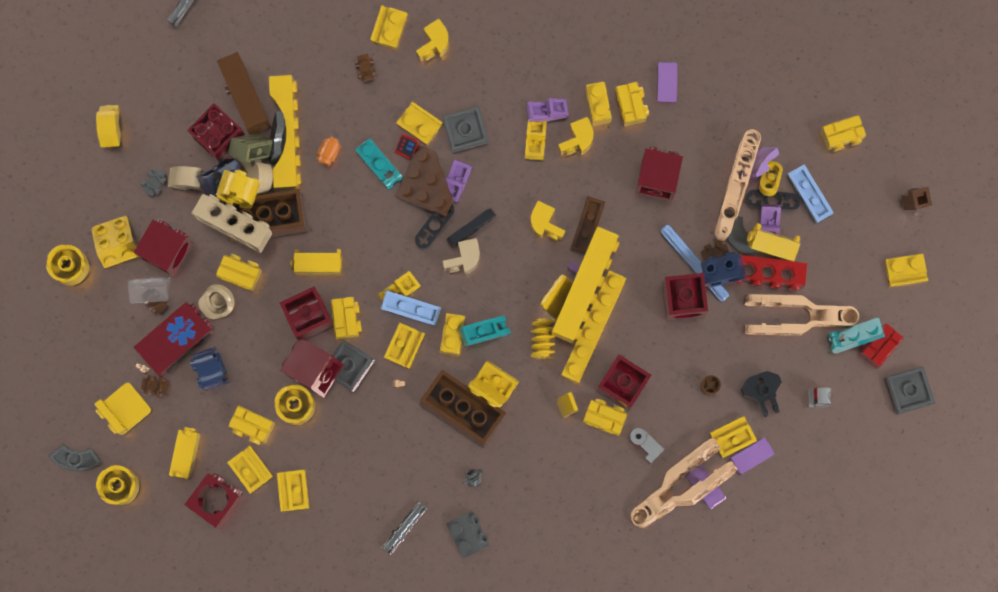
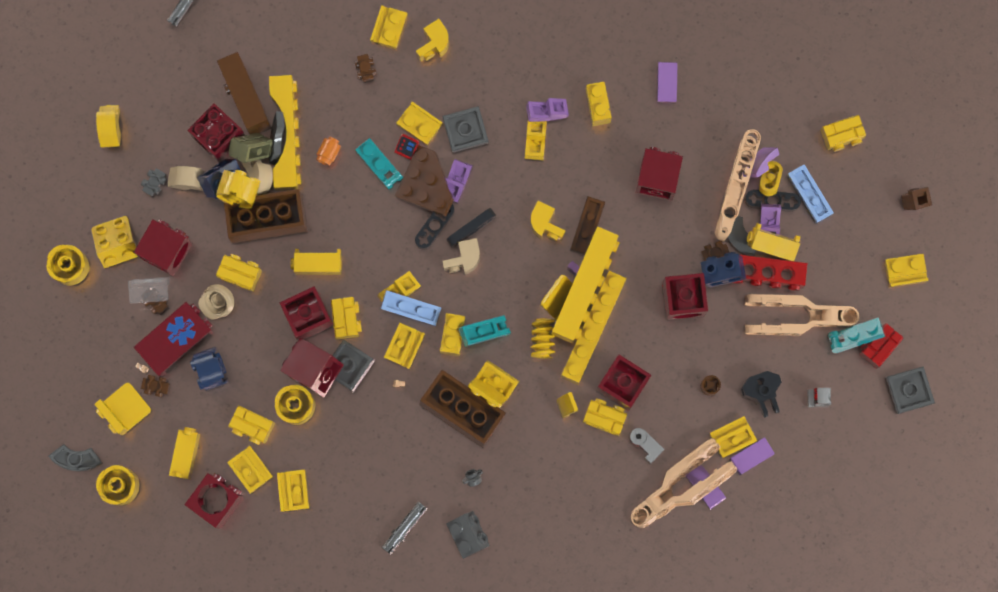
tan brick [191,194,272,253] -> none
yellow brick [558,117,594,156] -> none
yellow brick [615,82,649,127] -> none
light blue axle [661,225,729,302] -> none

